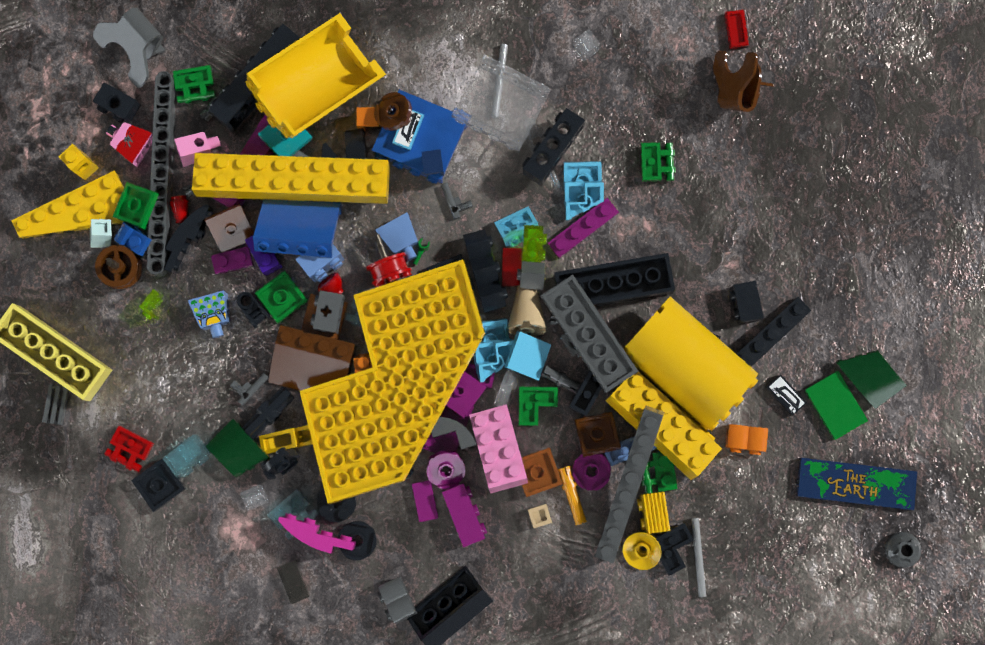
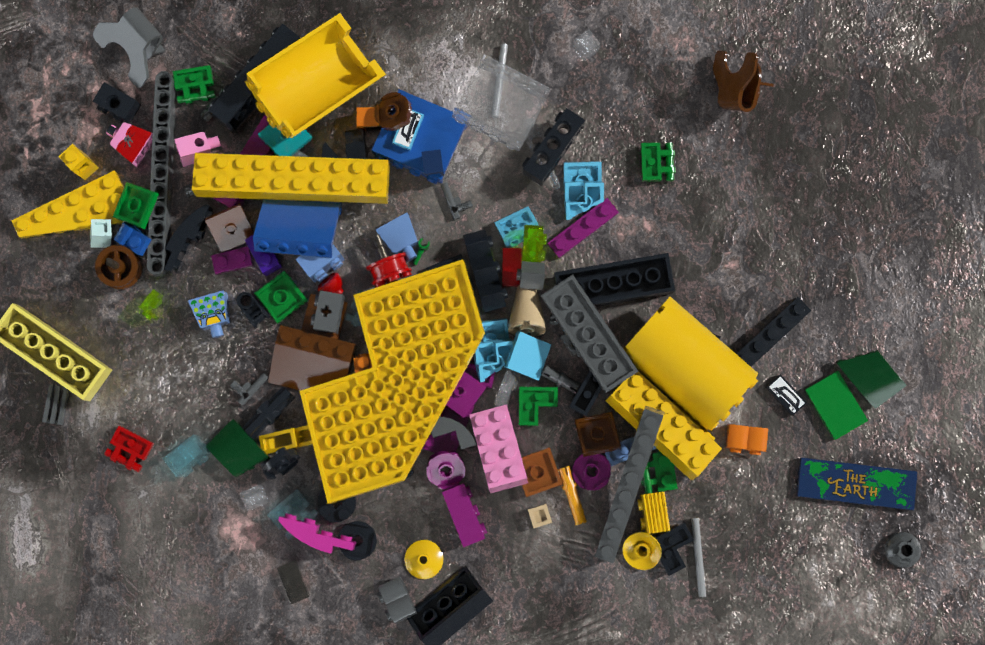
black plate [131,458,187,512] -> none
red cone [169,195,188,223] -> none
magenta tile [412,480,438,522] -> none
red tile [725,10,749,50] -> none
black brick [728,281,764,324] -> none
none -> yellow dish [404,540,443,579]

